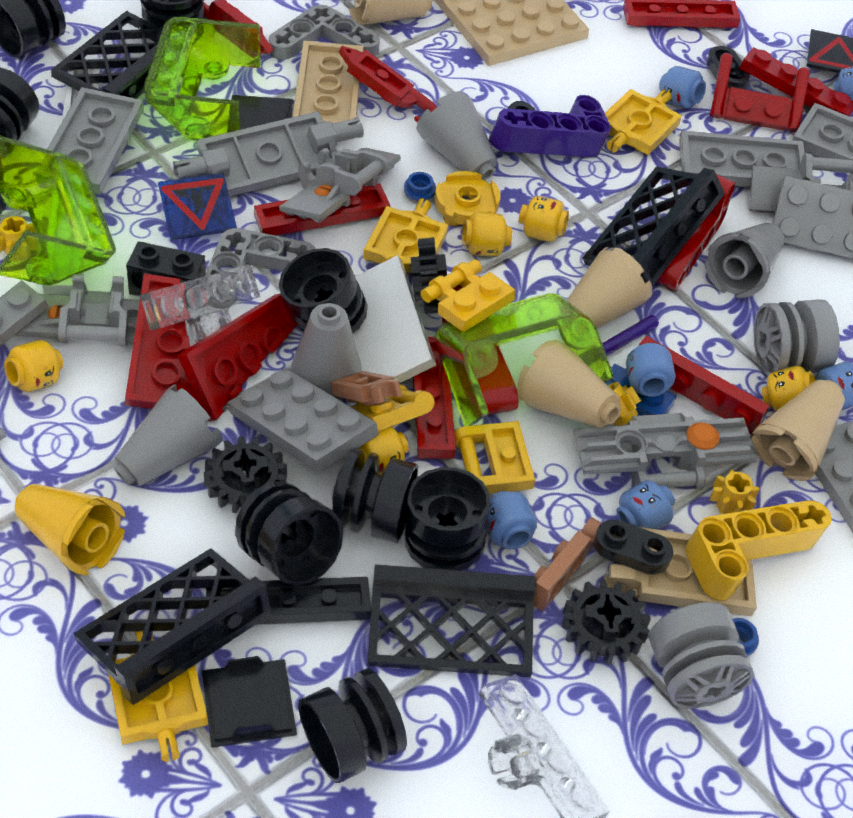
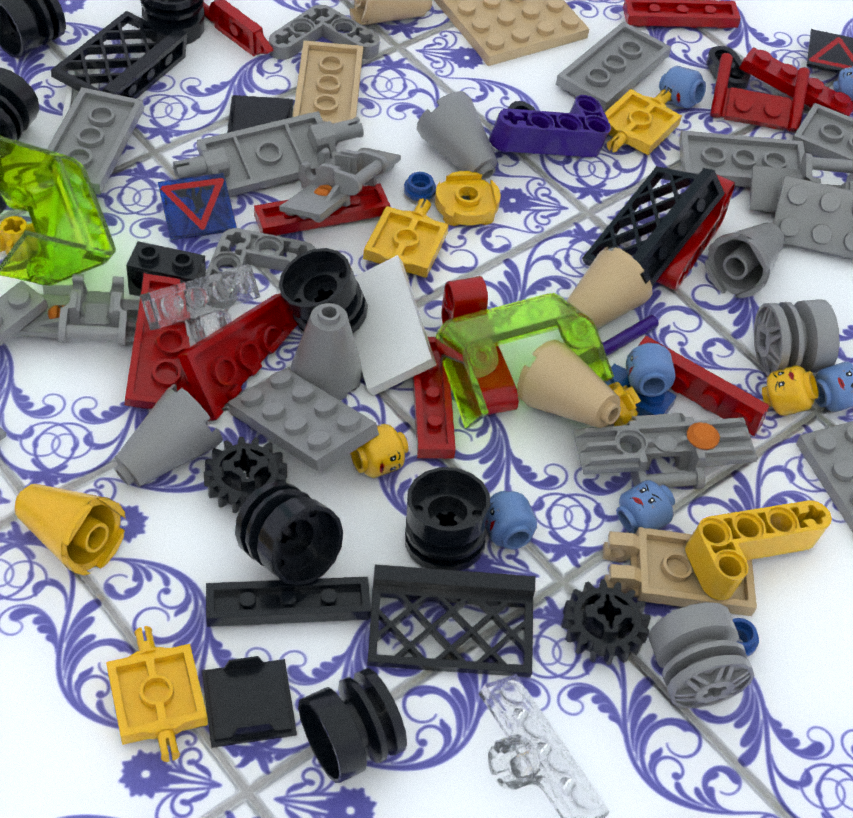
yellow head [4,340,63,392] -> none
black fence [73,548,272,705] -> none
clear neon green windscreen [144,17,261,141] -> none
nougat plate [330,371,402,406] -> none
black wheel [332,448,419,544] -> none
red plate [339,46,437,122] -> none
yellow plate [350,384,434,431] -> none
black gear [411,237,447,314] -> none
yellow plate [421,259,516,332] -> none
yellow plate [454,421,535,494] -> none
yellow head [462,212,512,257] -> none
yellow head [519,196,569,242] -> none
nougat plate [533,517,601,612] -> none
black plate [594,520,673,575] -> none
yellow gear [710,470,760,514] -> none
tan cone [751,380,845,481] -> none
none -> light grey plate [556,22,671,112]

